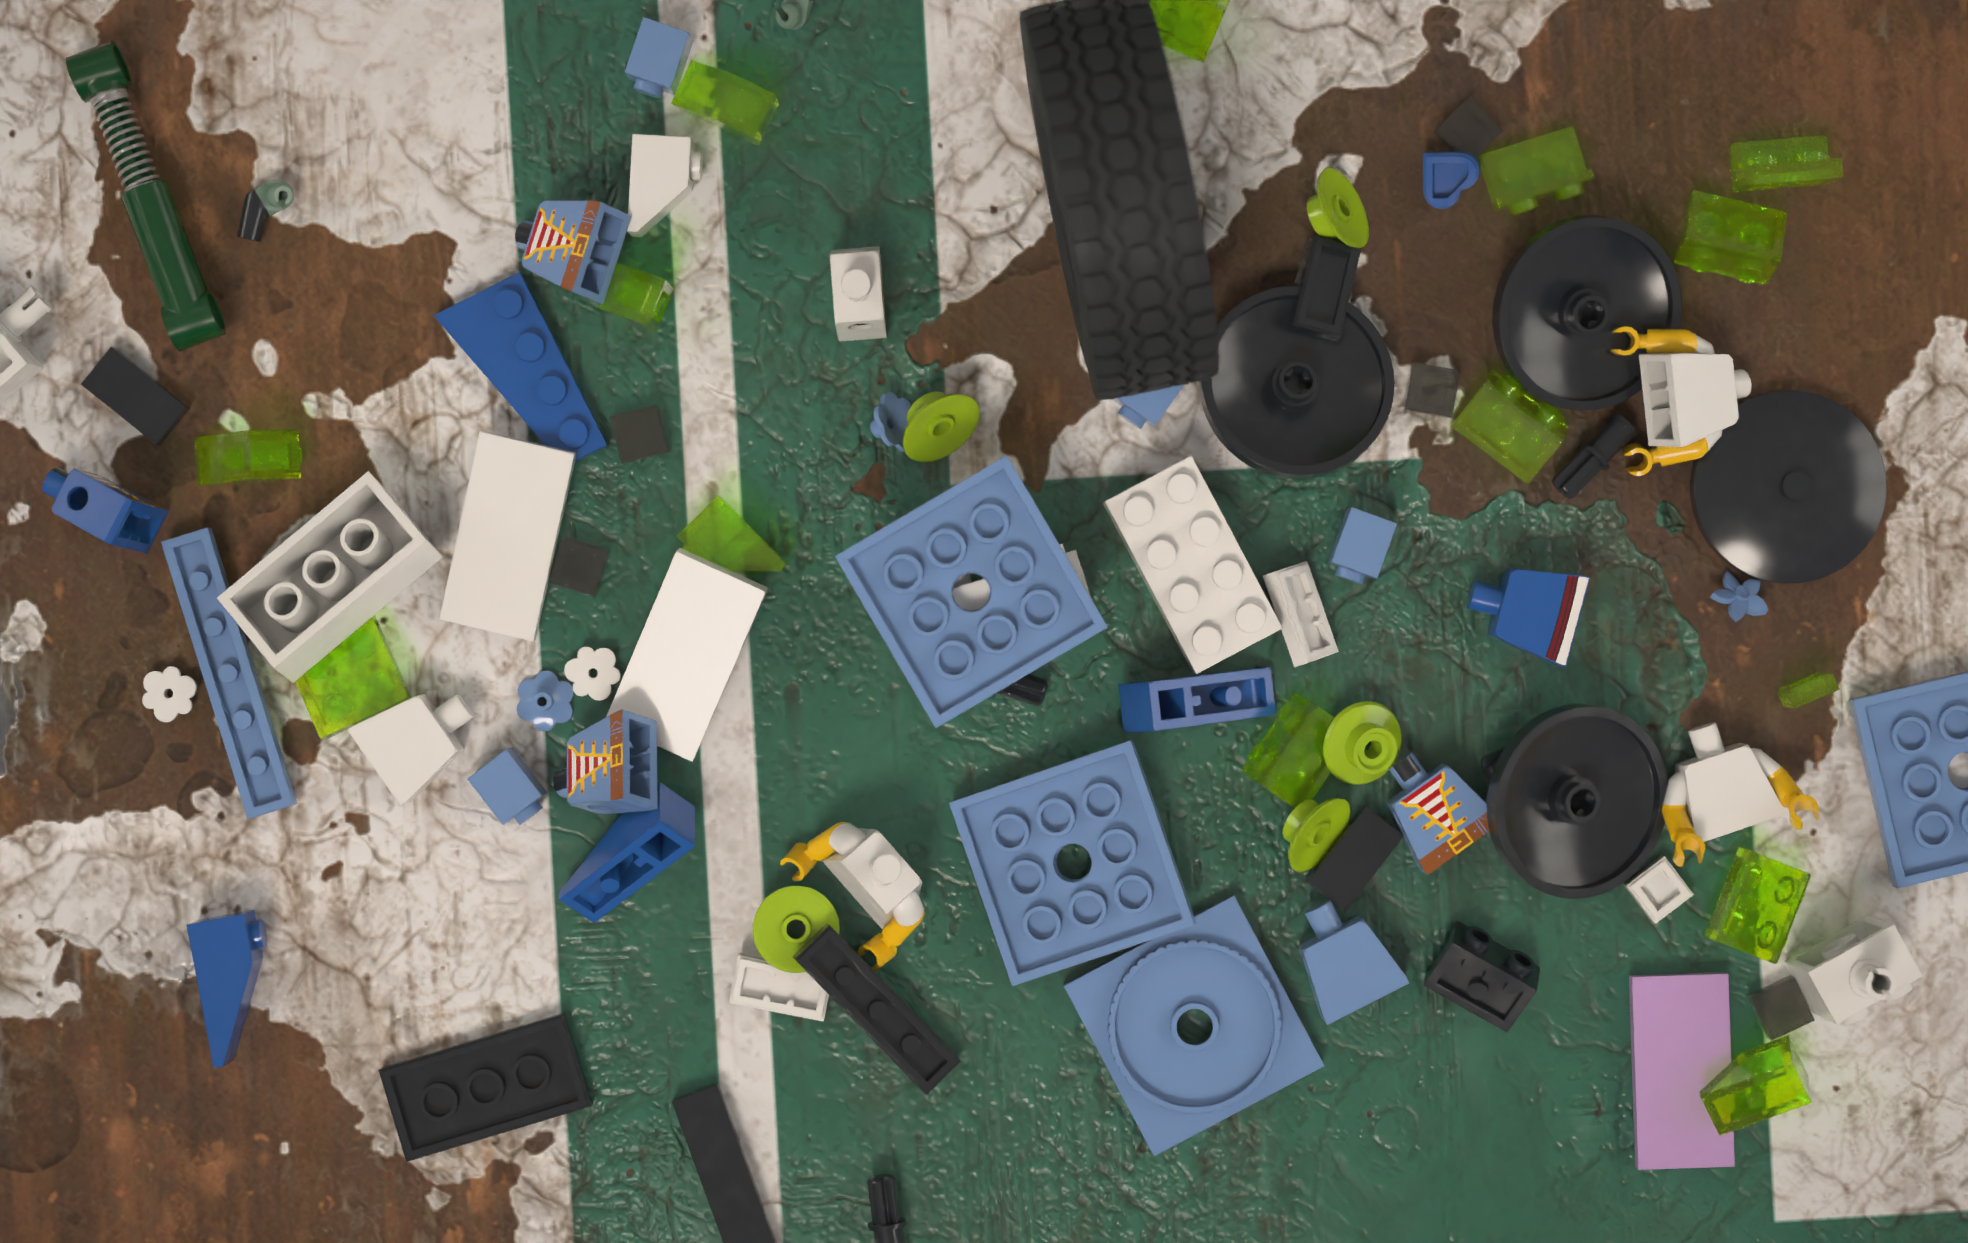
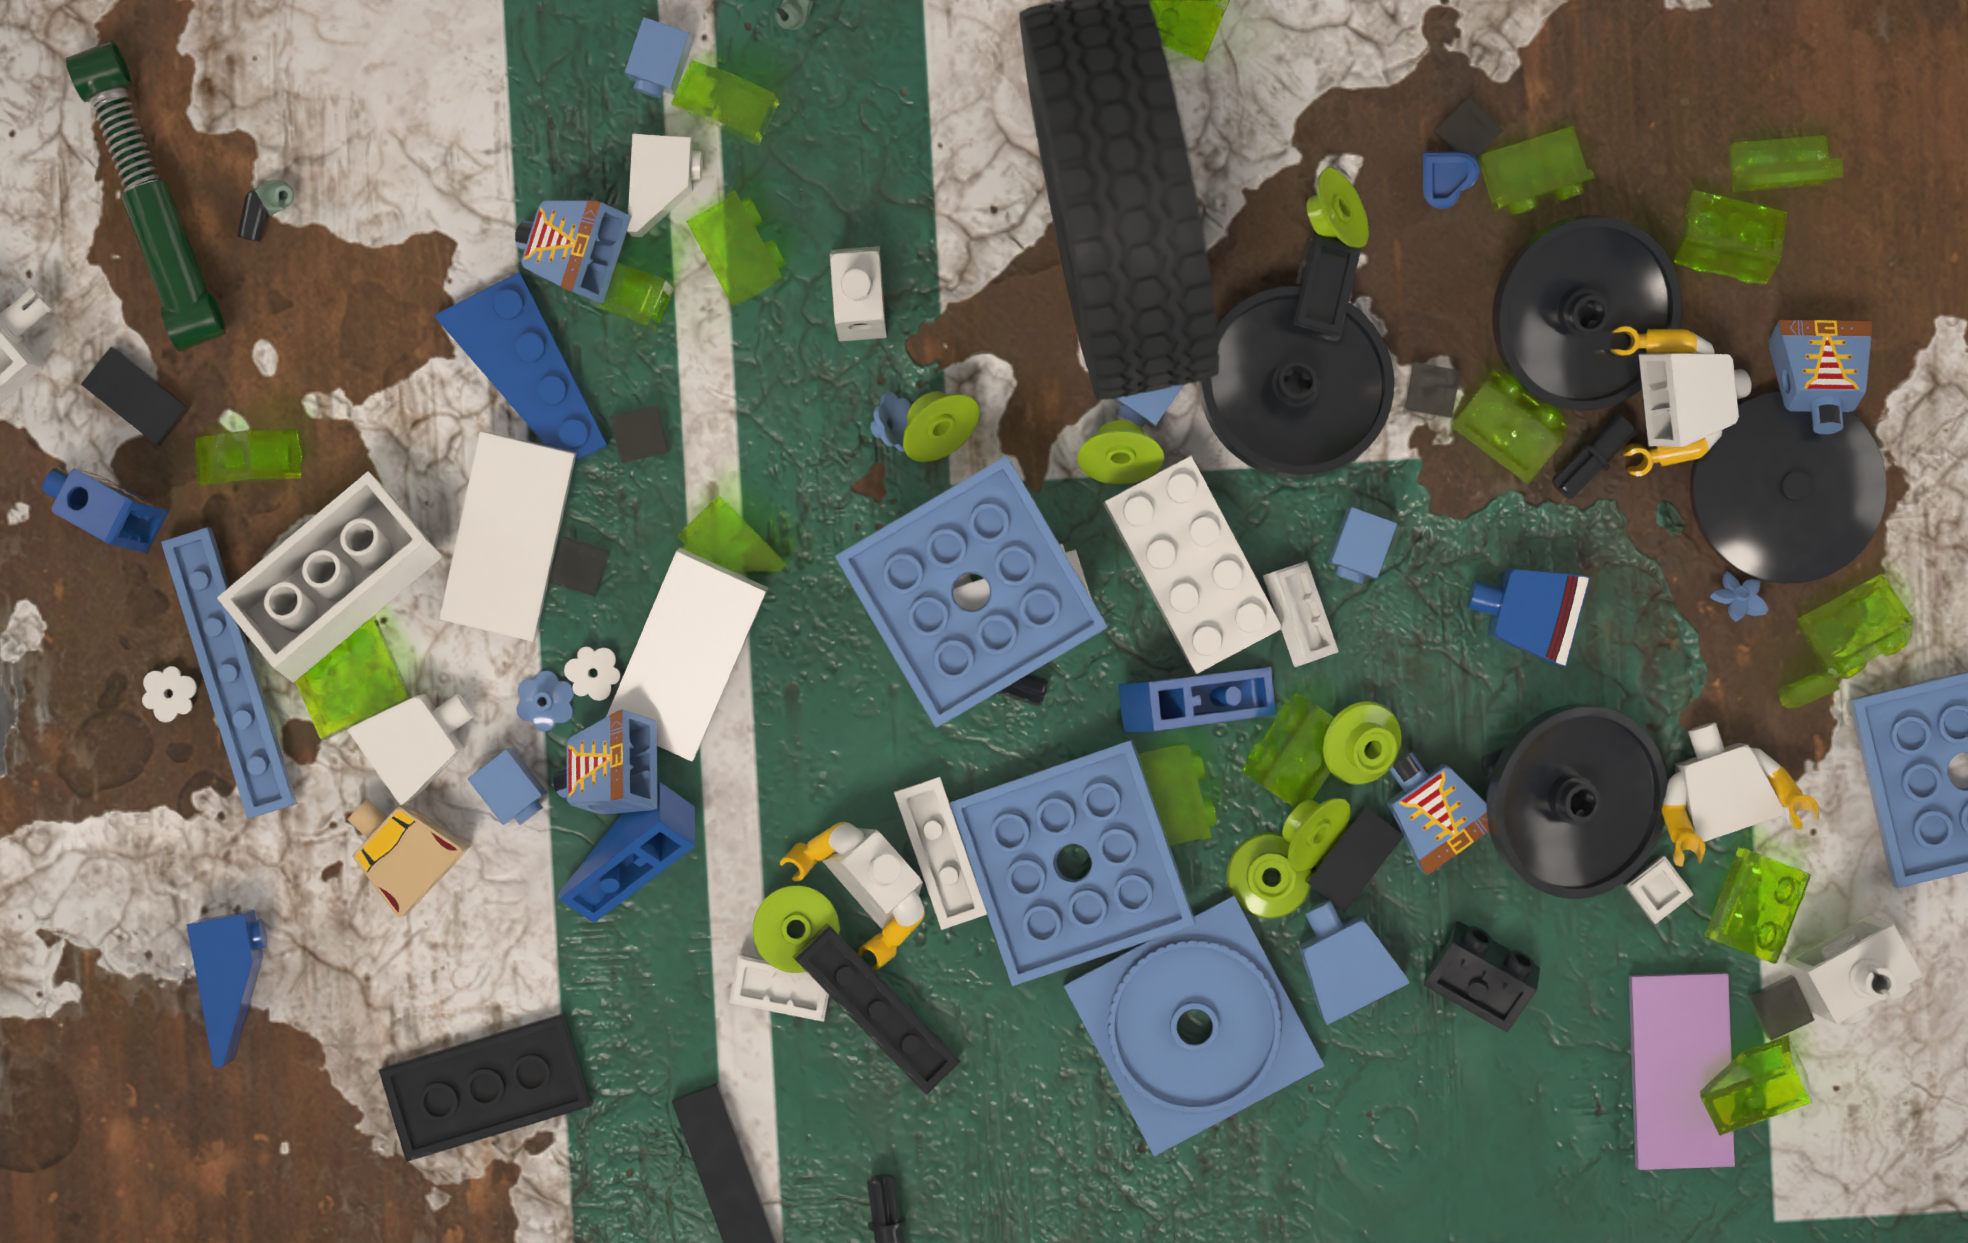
none -> tan torso [348,799,470,918]
none -> clear neon green bracket [686,190,787,308]
none -> white plate [894,776,987,930]
none -> lime piece [1077,420,1164,485]
none -> clear neon green bracket [1138,742,1218,846]
none -> lime piece [1227,832,1313,919]
none -> medium blue torso [1768,320,1872,434]
none -> clear neon green bracket [1797,574,1914,682]

